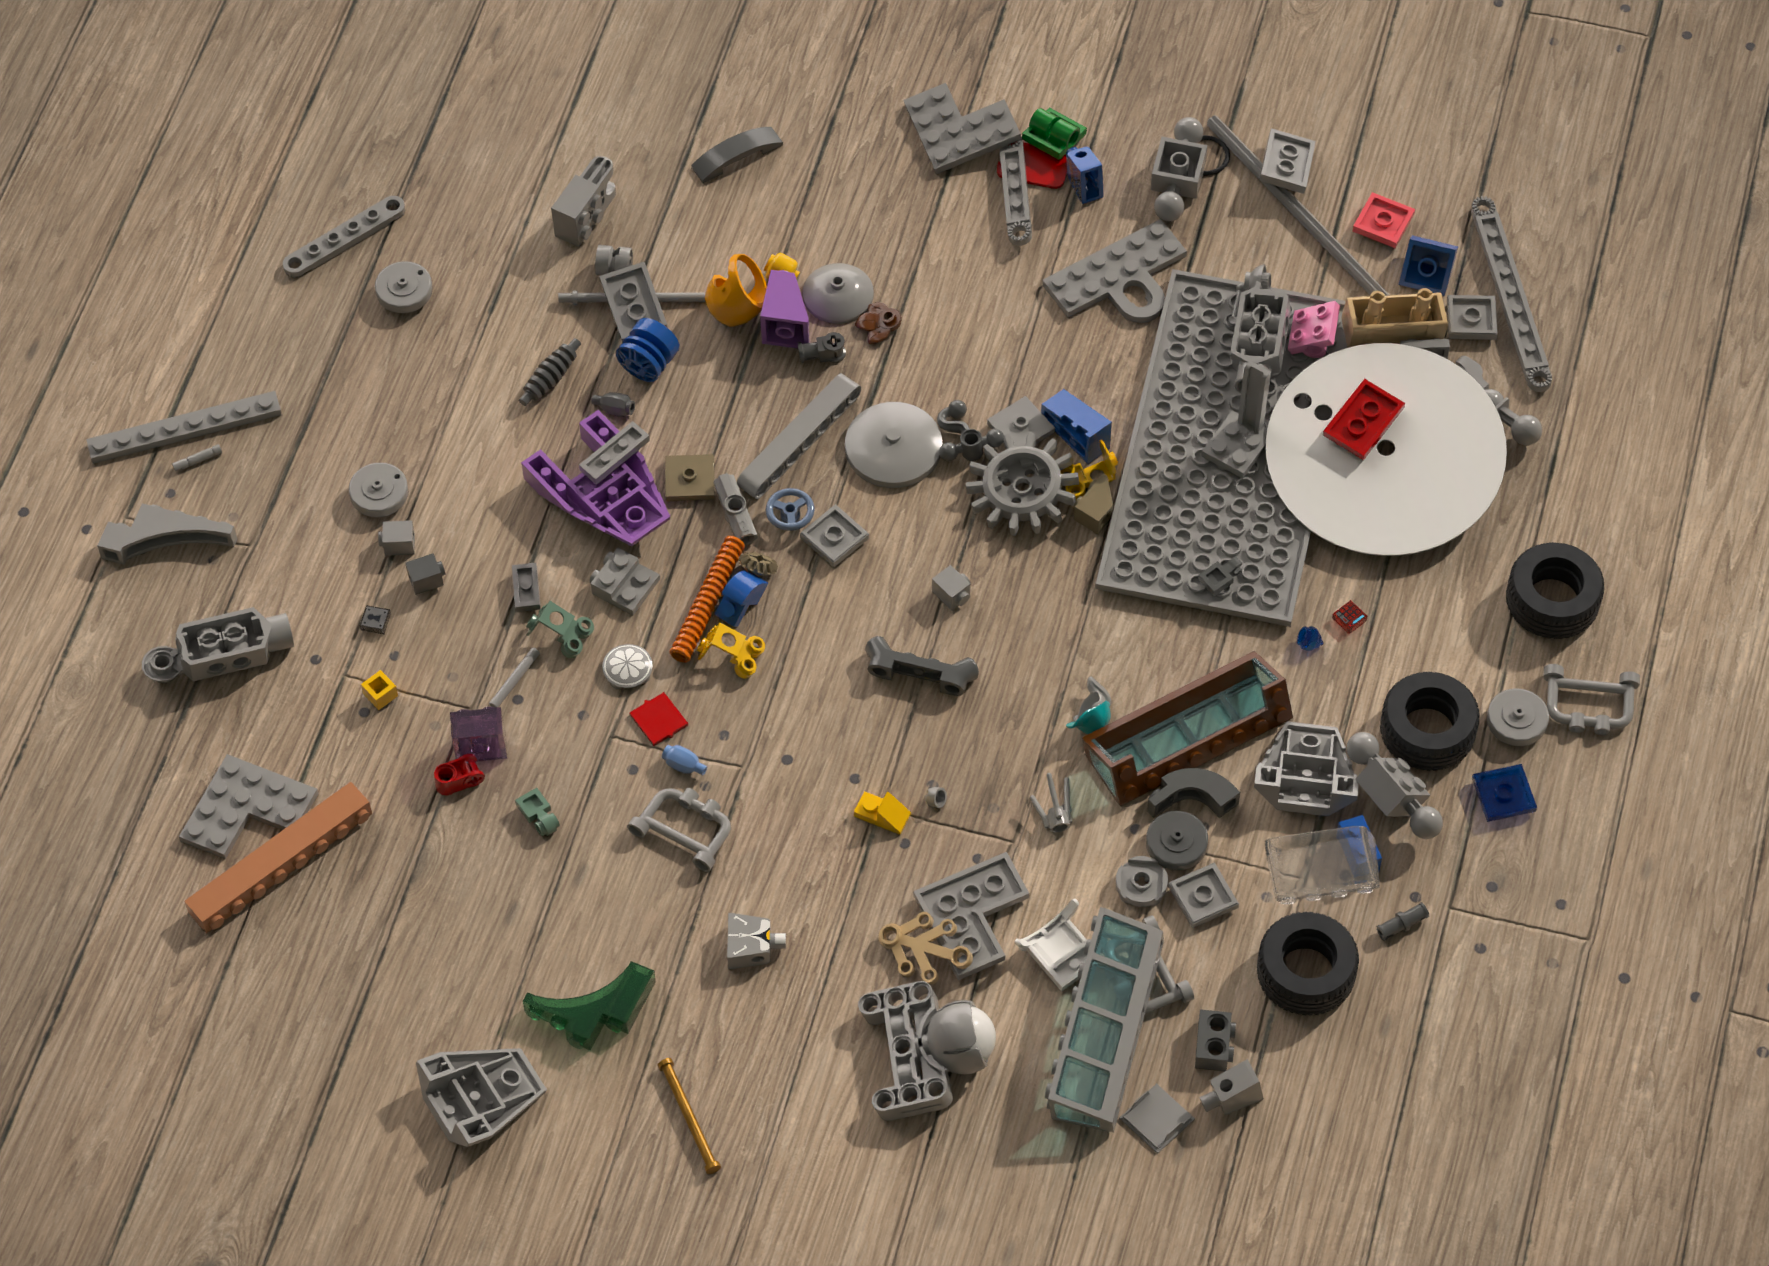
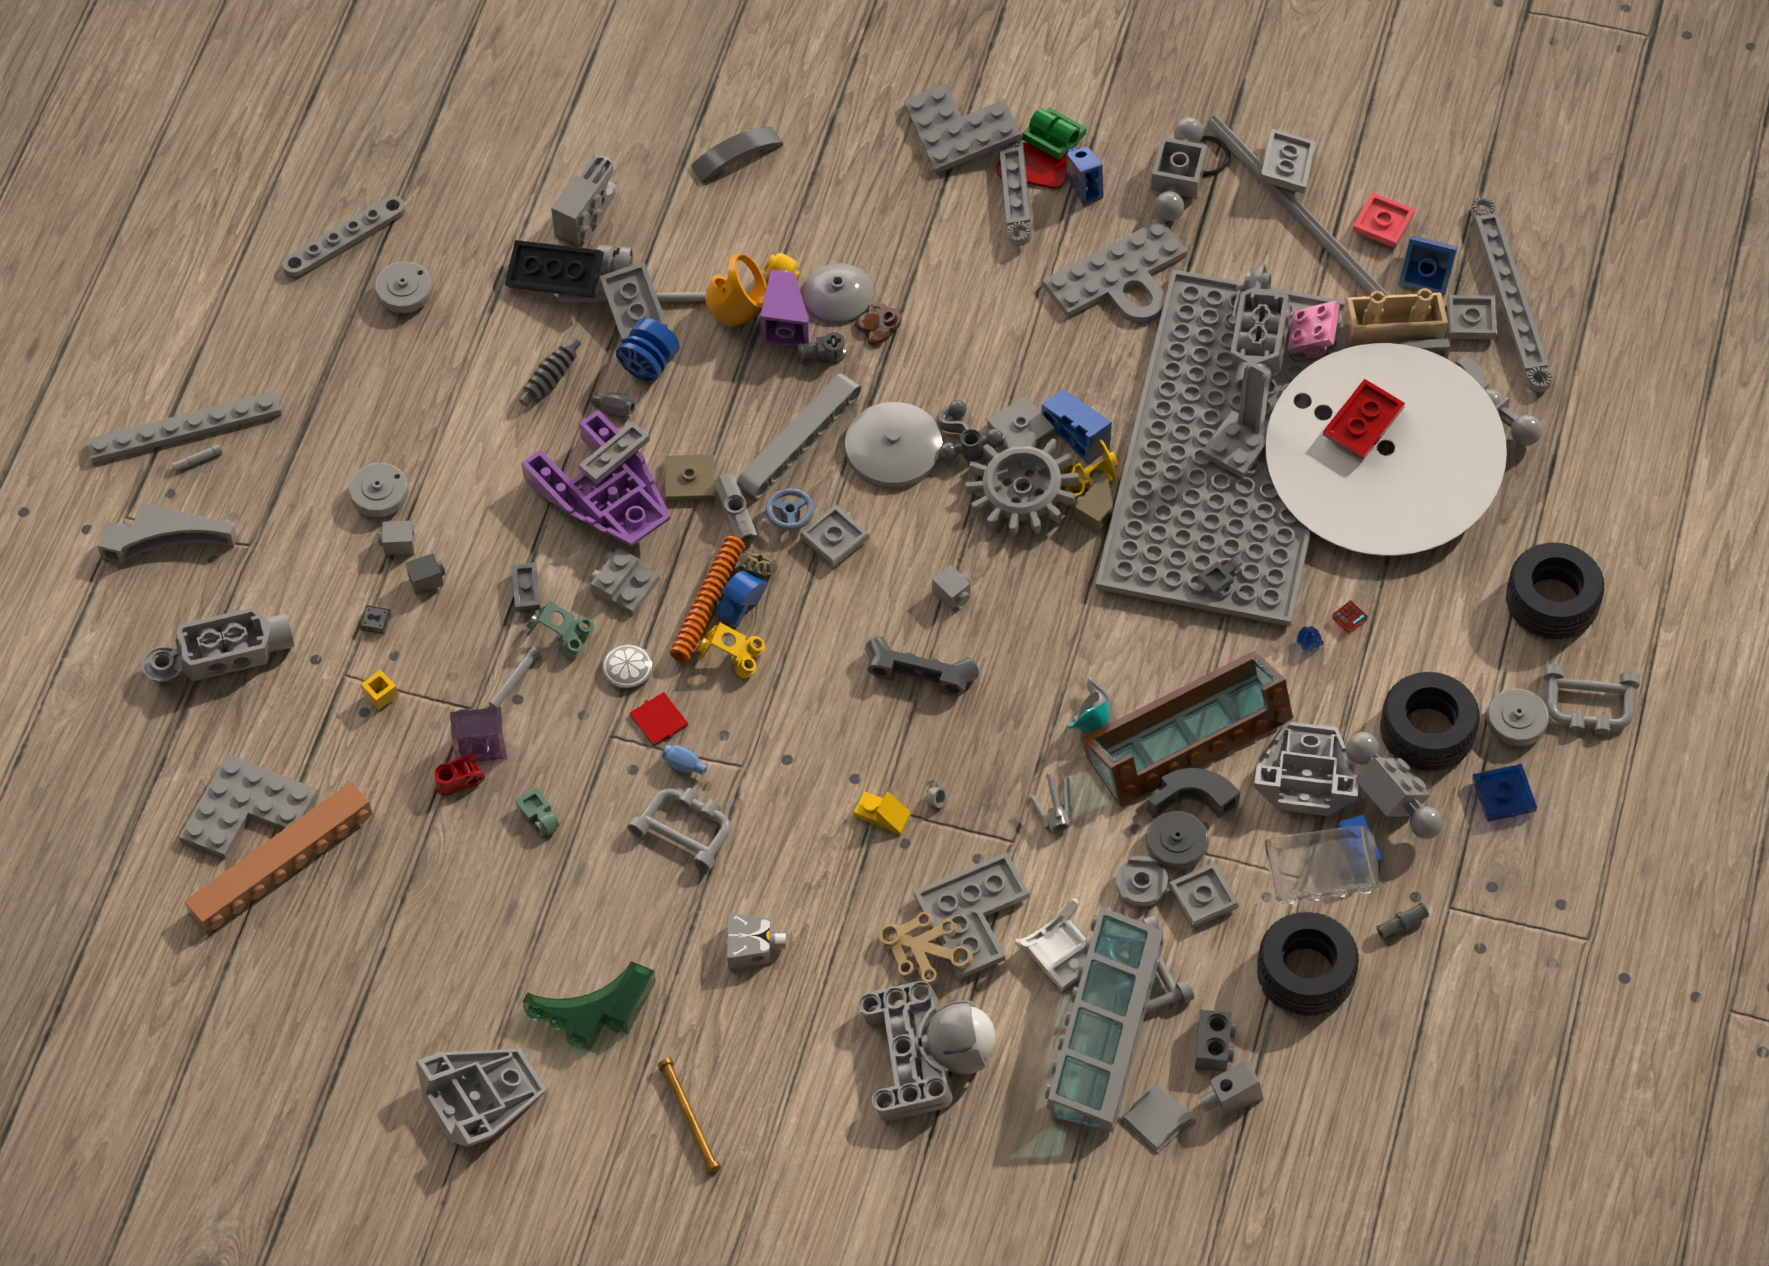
none -> black plate [505,240,604,298]

